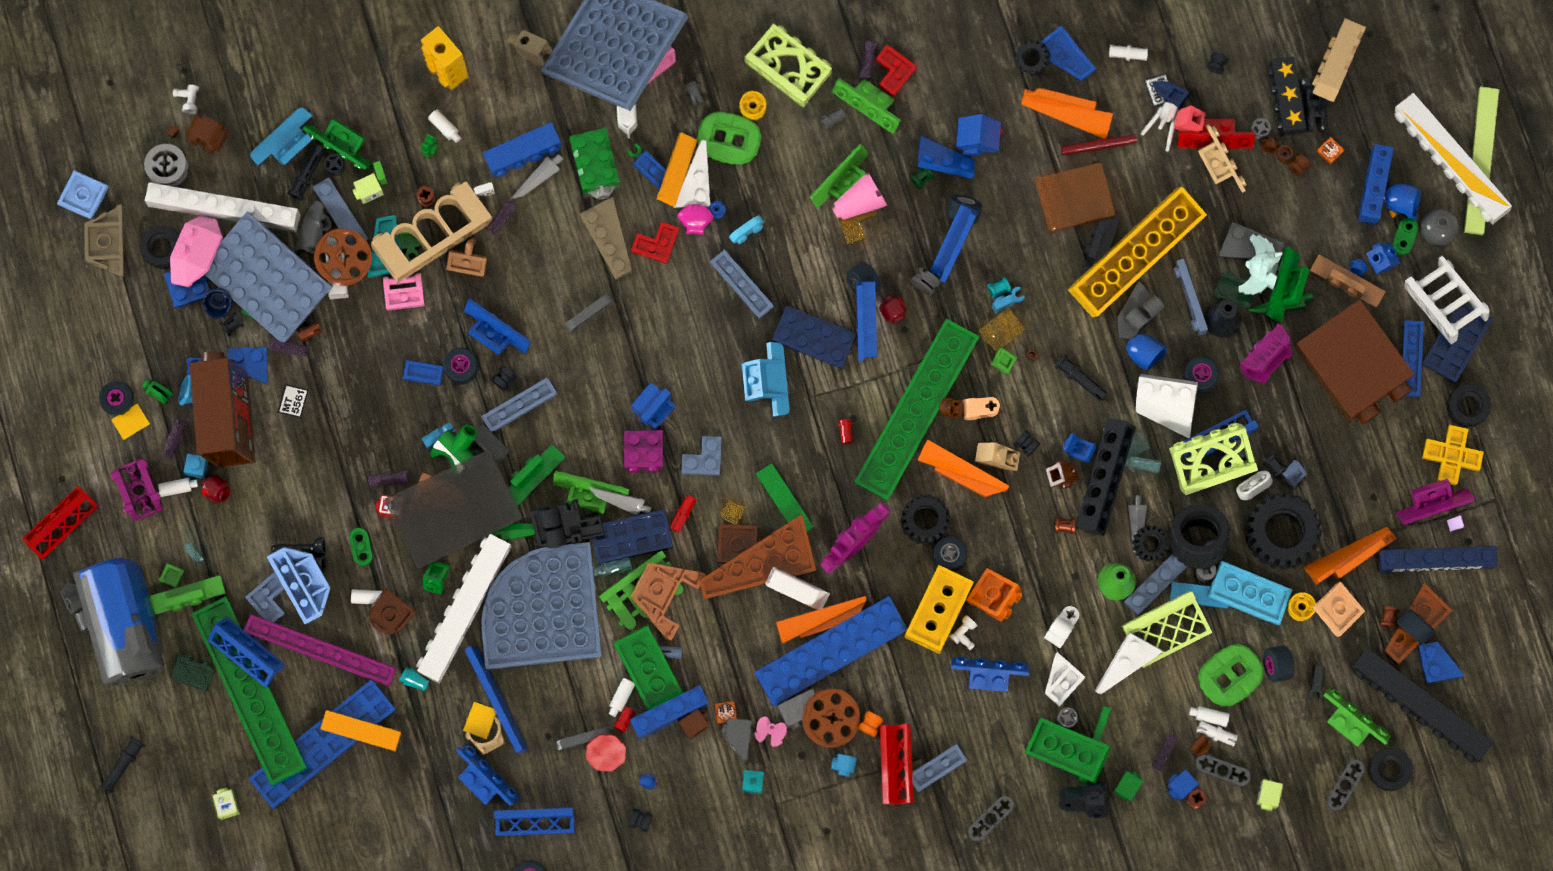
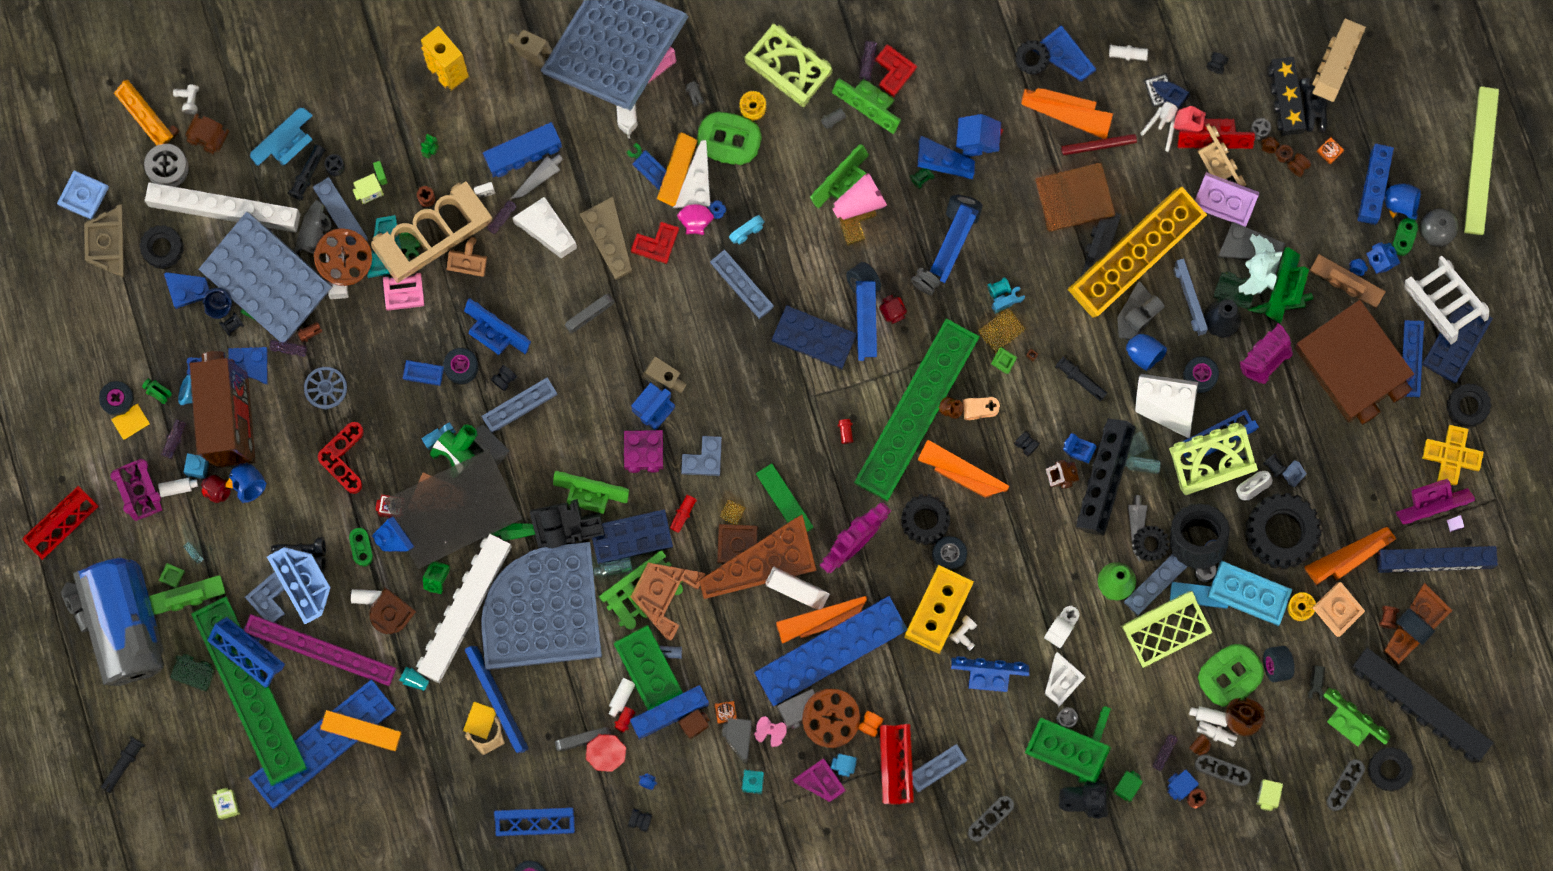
bright pink wedge [170,216,223,287] -> none
sticker [277,384,309,418] -> none
green bracket [302,118,373,170] -> none
clear purple pin [368,470,408,487] -> none
white cylinder [428,109,461,143] -> none
blue bracket [456,743,520,806] -> none
green bracket [498,444,565,512] -> none
green piece [569,128,621,199] -> none
light grey bar [589,487,651,516] -> none
dark azure plate [742,342,790,417] -> none
orange plate [967,568,1022,622] -> none
tan slope [975,442,1020,471] -> none
copper bush [1054,516,1075,535] -> none
white wing [1095,632,1162,695] -> none
white brick [1395,93,1512,225] -> none
blue wing [1417,642,1463,684] -> none
none -> light orange tile [115,80,173,145]
none -> blue piece [225,463,267,503]
none -> sand blue wheel [304,367,347,409]
none -> red beam [318,422,364,494]
none -> blue wing [372,517,414,551]
none -> white wedge [513,197,577,259]
none -> dark tan torso [641,357,687,393]
none -> magenta wing [793,758,846,802]
none -> lavender plate [1195,172,1260,227]
none -> reddish brown cylinder [1225,698,1265,736]

